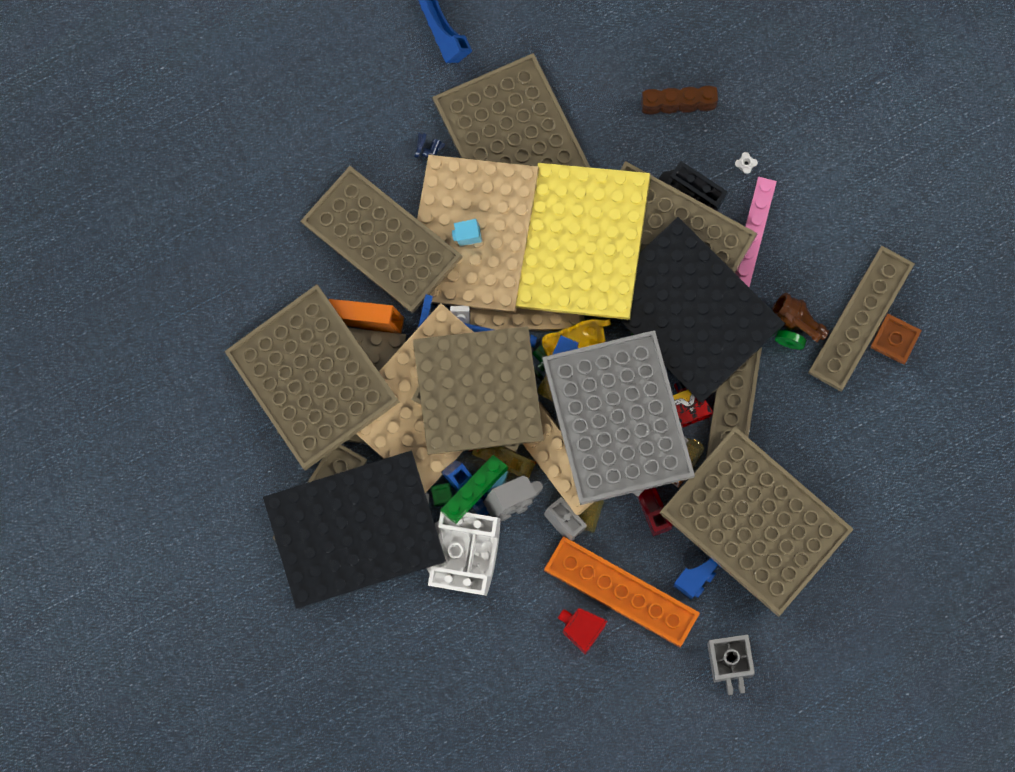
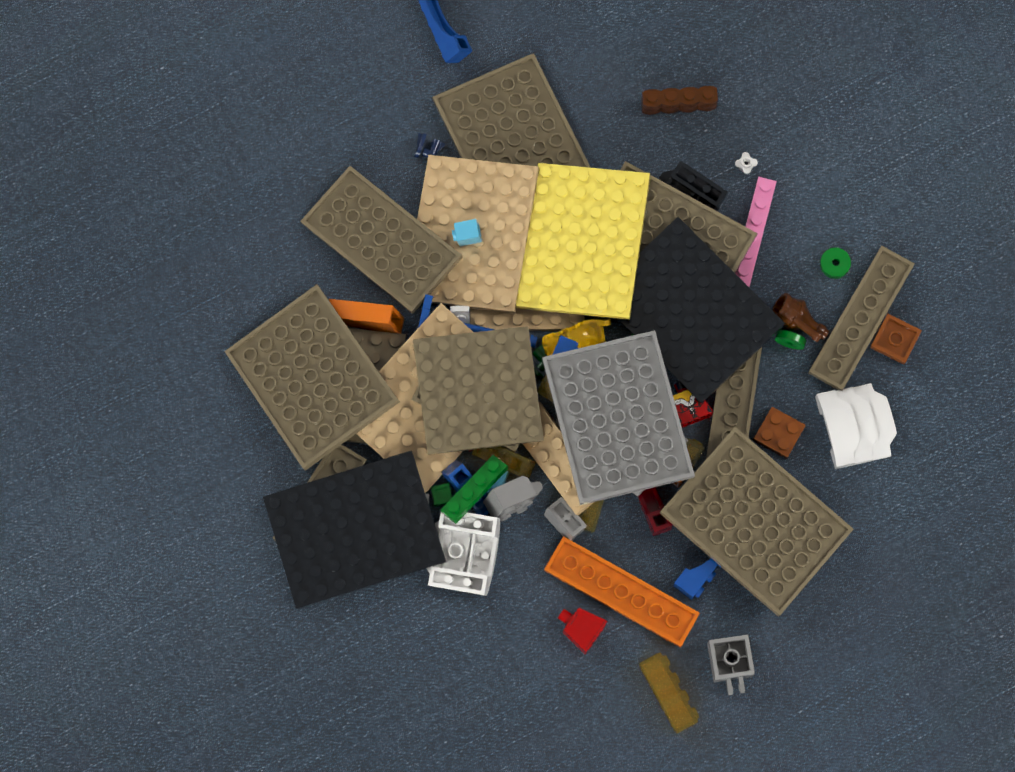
none -> clear yellow brick [639,652,699,735]
none -> dark orange plate [753,407,806,459]
none -> white slope [815,383,897,469]
none -> green piece [820,248,851,279]

